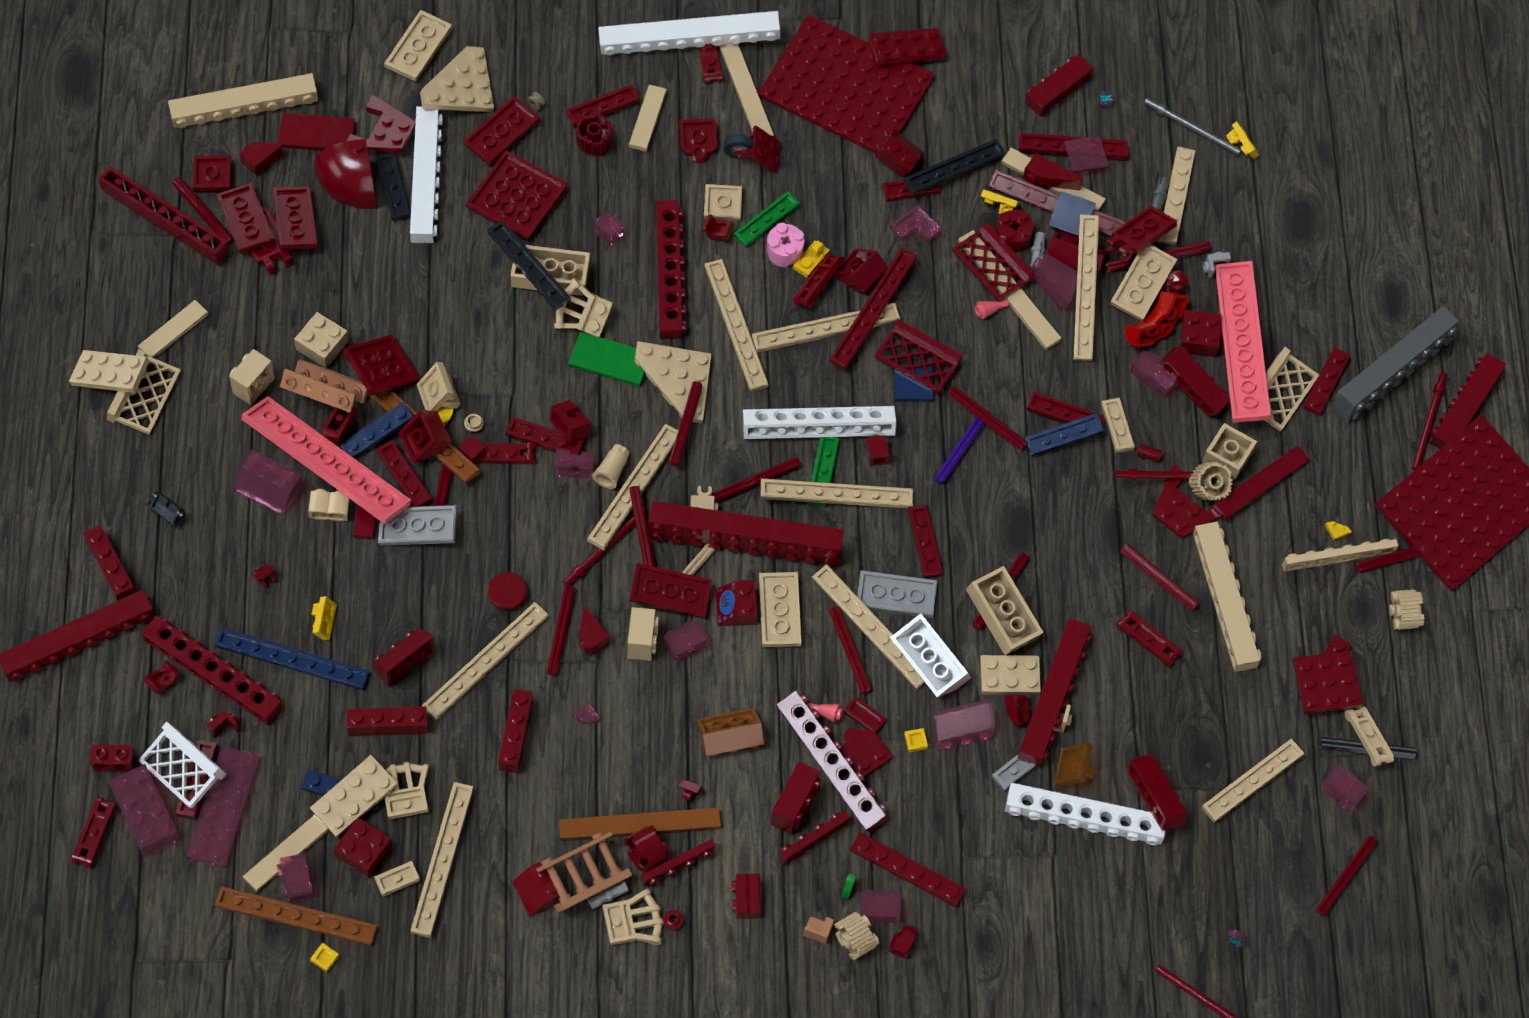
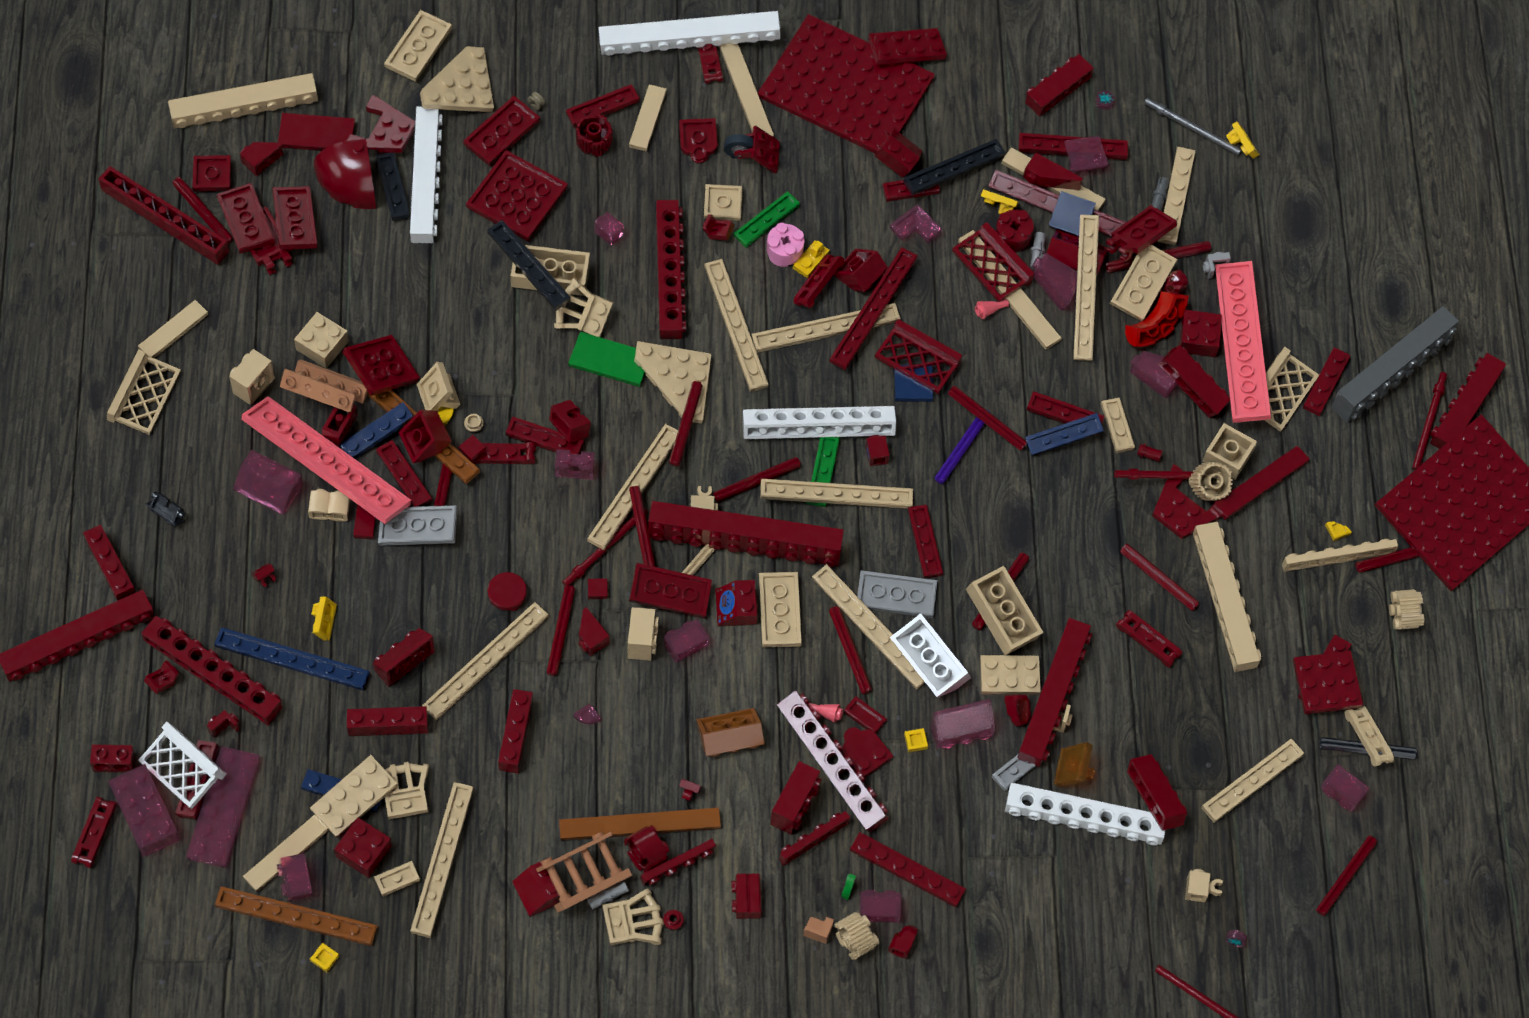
tan plate [69,350,149,393] -> none
tan plant [592,444,630,489] -> none
none -> dark red tile [588,578,607,599]
none -> tan brick [1185,869,1223,902]

